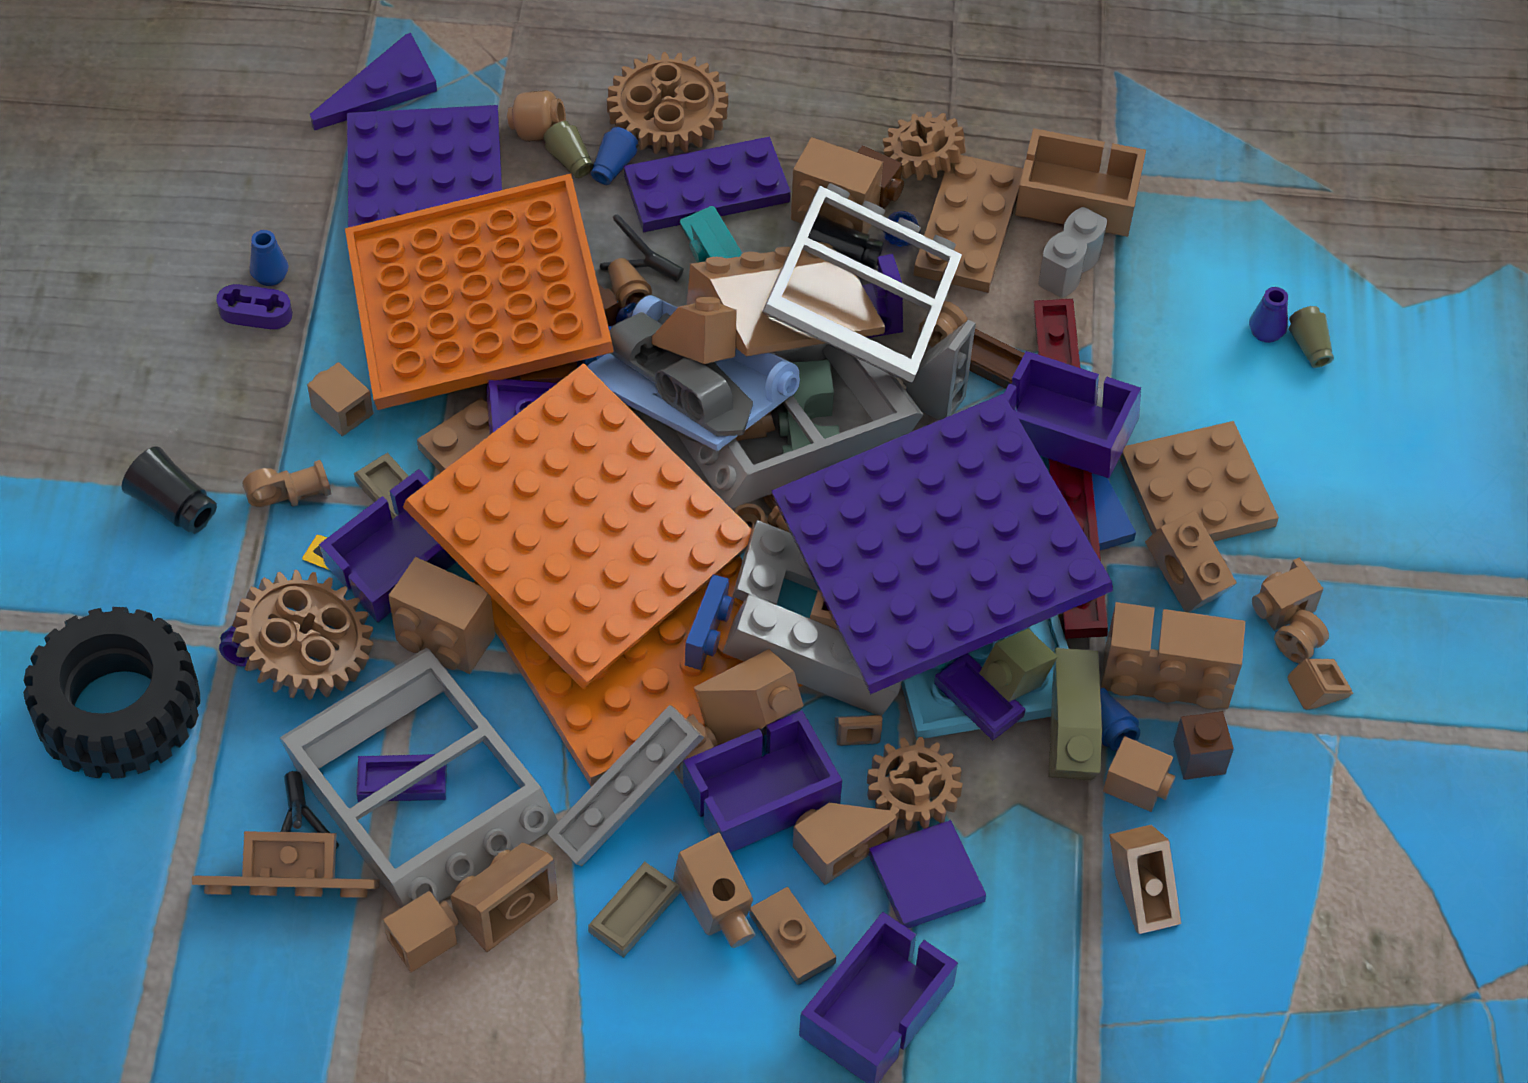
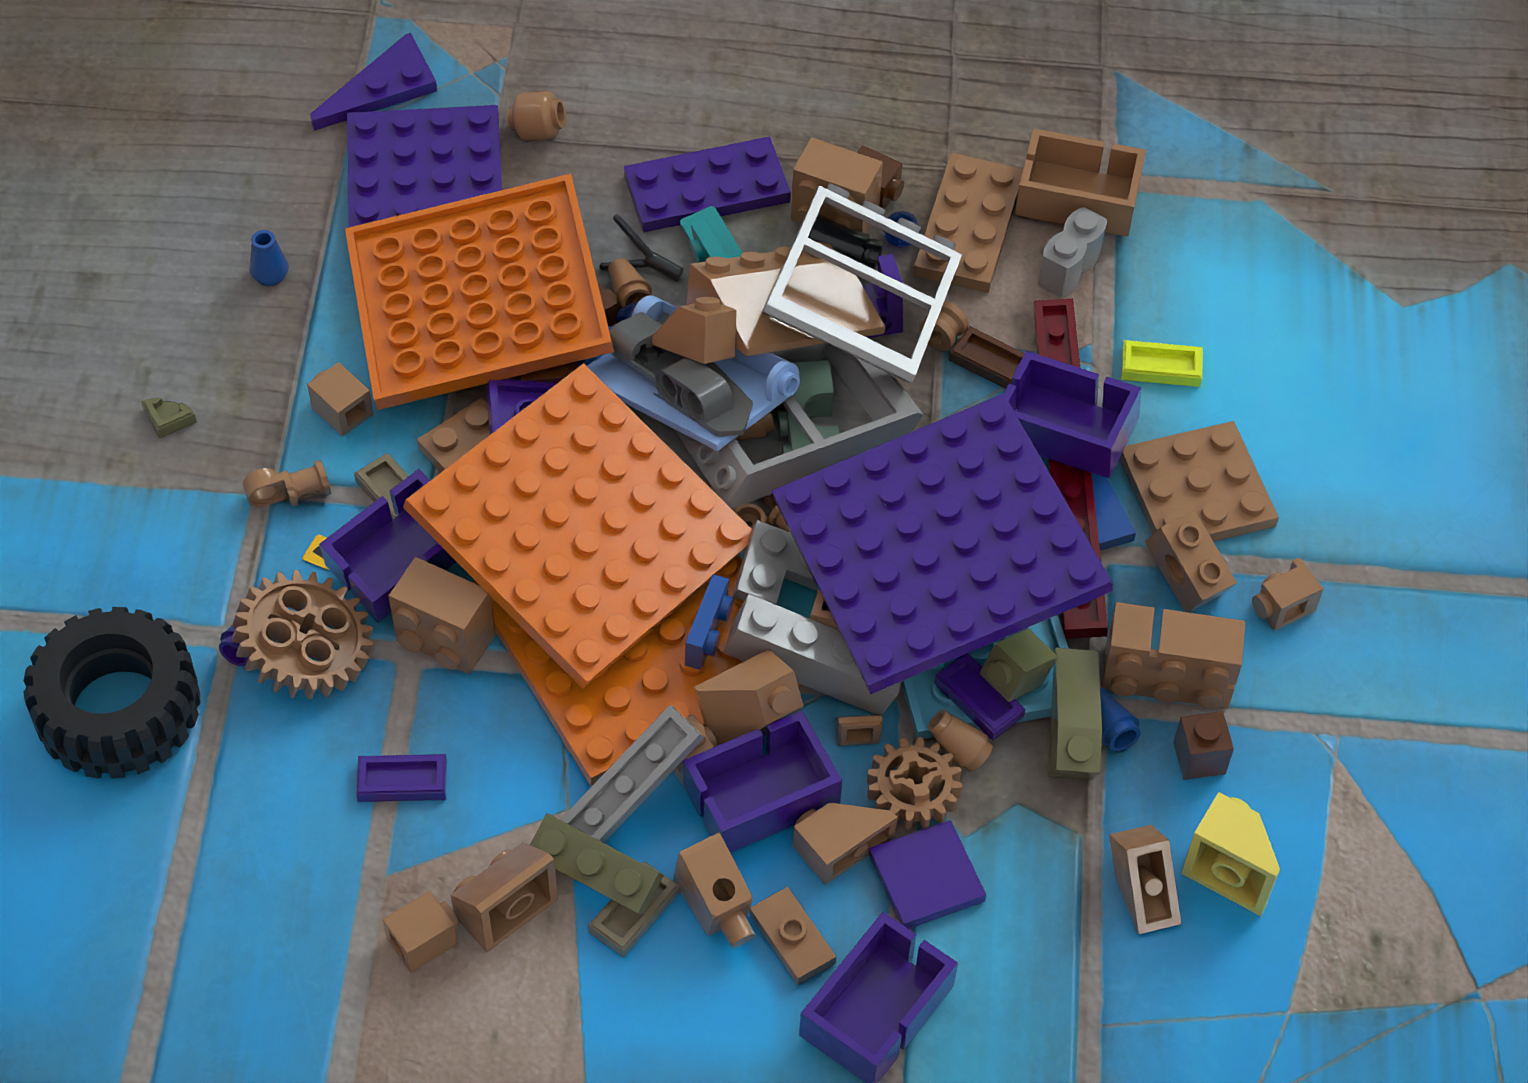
black plant [121,446,217,534] -> none
medium nougat bracket [192,831,380,897] -> none
dark purple beam [216,284,293,329] -> none
light grey window [280,648,558,908] -> none
black plant [280,771,339,849] -> none
olive cone [543,121,594,178] -> none
blue cone [590,127,638,185] -> none
medium nougat gear [607,52,728,155] -> none
medium nougat gear [883,112,966,180] -> none
light grey slope [903,320,976,420] -> none
medium nougat brick [1103,736,1176,812] -> none
dark purple cone [1249,287,1288,343] -> none
medium nougat wheel [1274,610,1329,664] -> none
medium nougat slope [1287,659,1353,710] -> none
olive cone [1289,306,1334,368] -> none
none -> olive tile [141,398,197,438]
none -> olive plate [530,813,664,915]
none -> medium nougat cone [927,709,993,771]
none -> neon yellow tile [1121,340,1203,387]
none -> light yellow slope [1181,792,1280,916]

